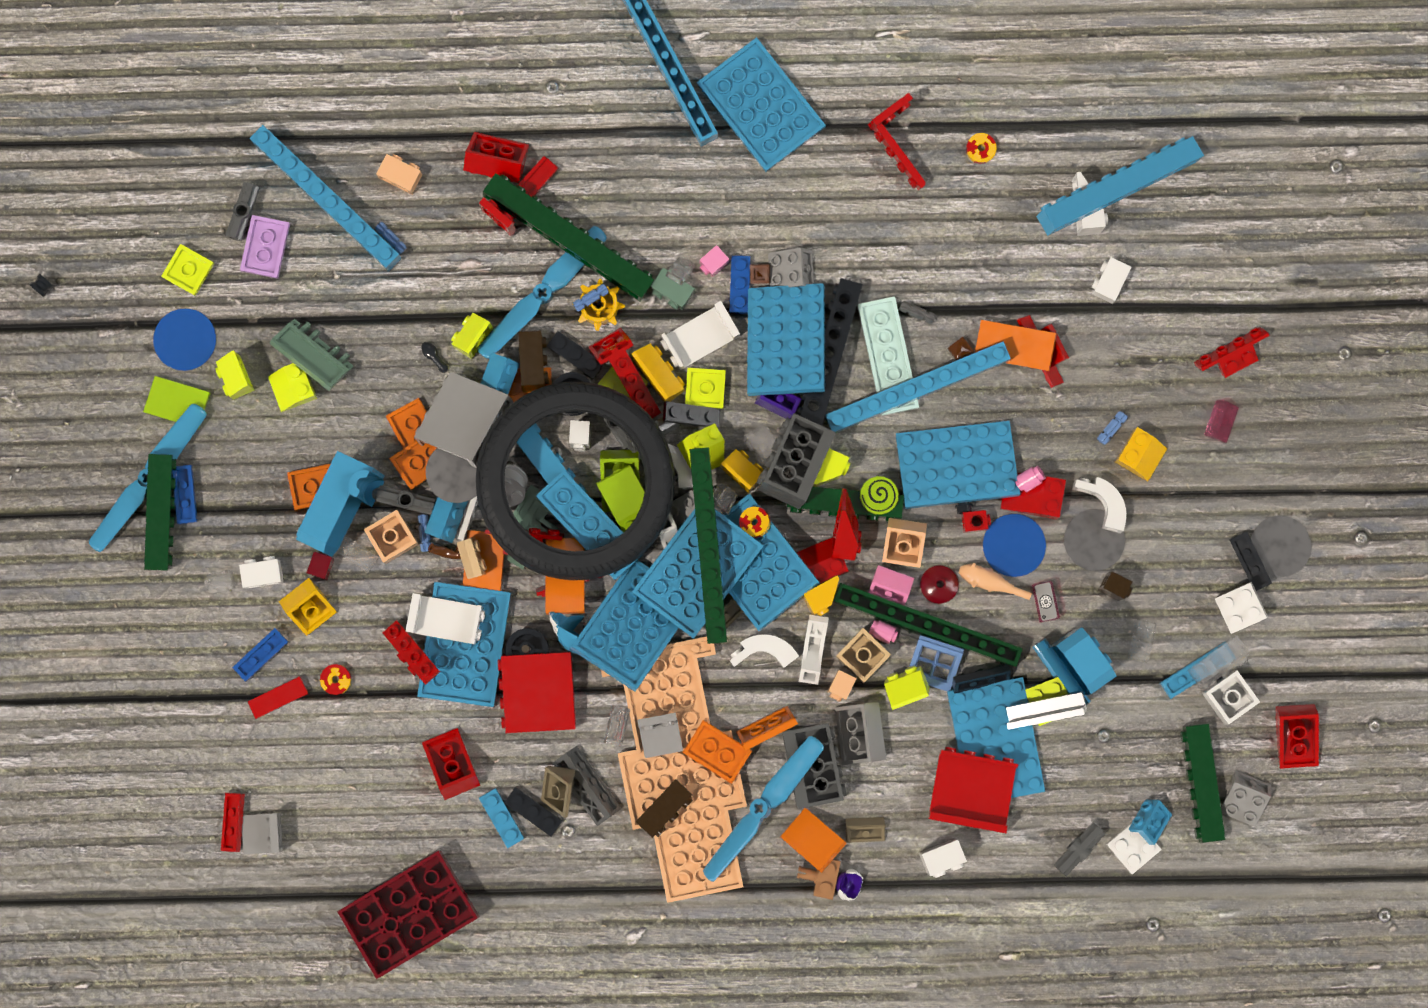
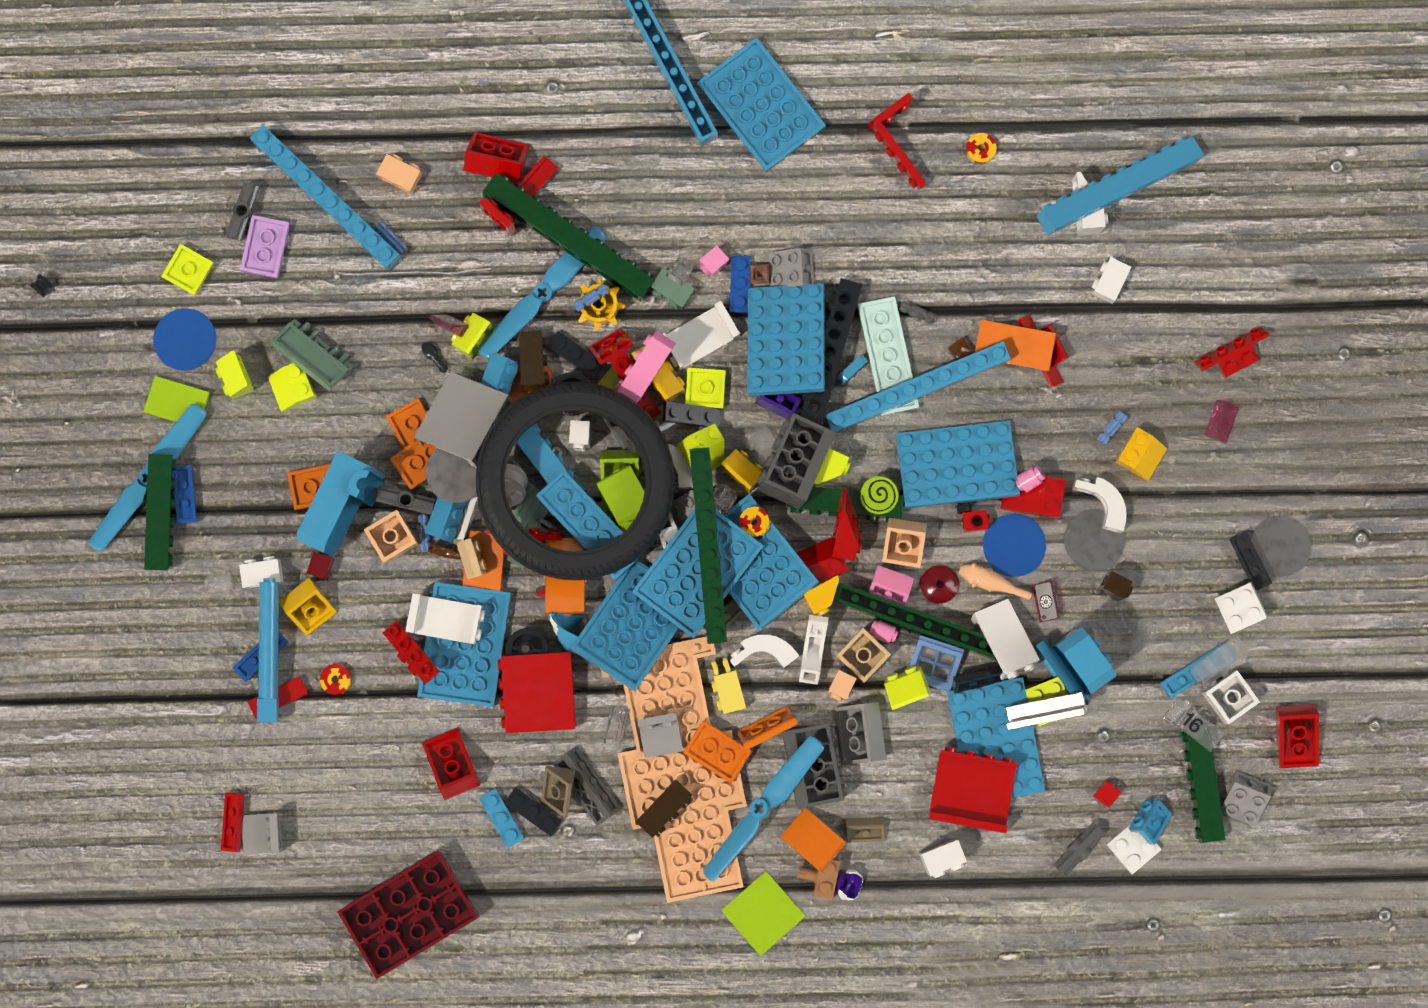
none -> dark azure brick [257,578,279,722]
none -> clear pink slope [429,315,469,337]
none -> bright pink brick [615,331,676,404]
none -> light yellow hinge [711,657,746,714]
none -> lime sticker [721,871,805,956]
none -> dark azure beam [836,354,869,385]
none -> white panel [971,599,1039,680]
none -> red slope [1093,781,1122,808]
none -> clear door [1163,699,1225,752]

